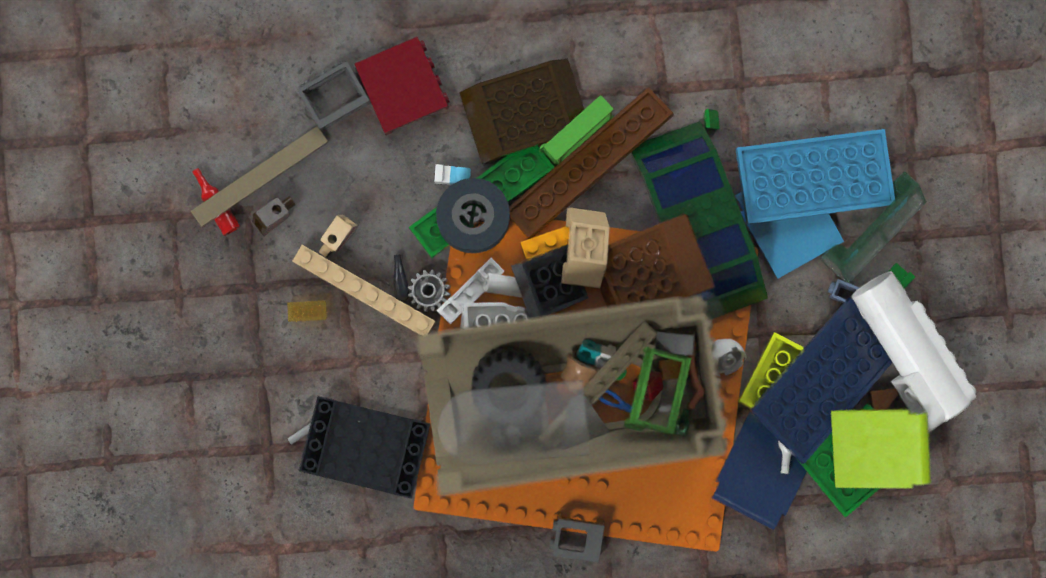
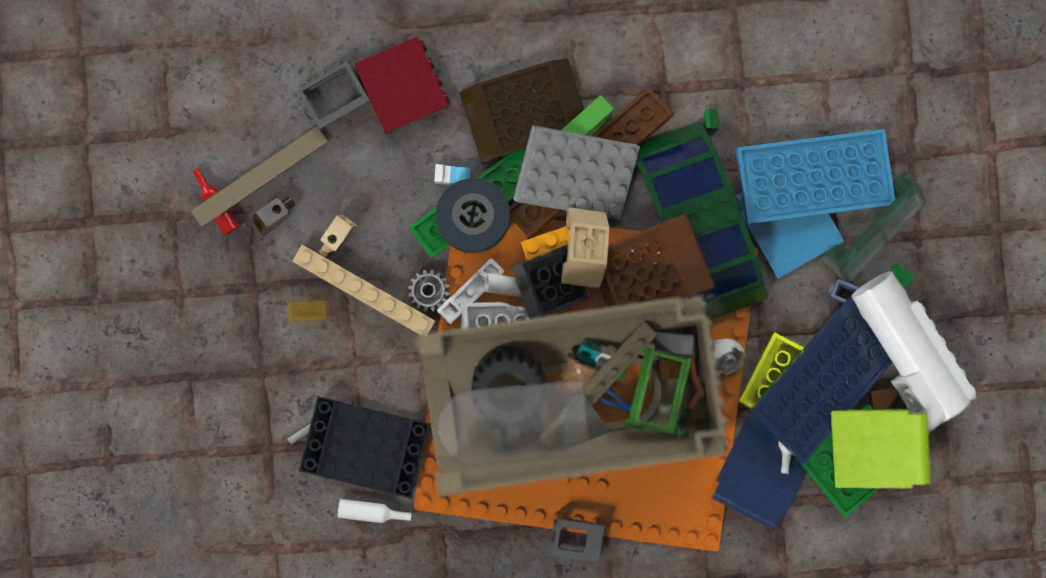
black piece [393,255,409,301] -> none
dark red panel [633,370,663,401] -> none
none -> white piece [338,499,412,523]
none -> light grey plate [513,126,640,220]

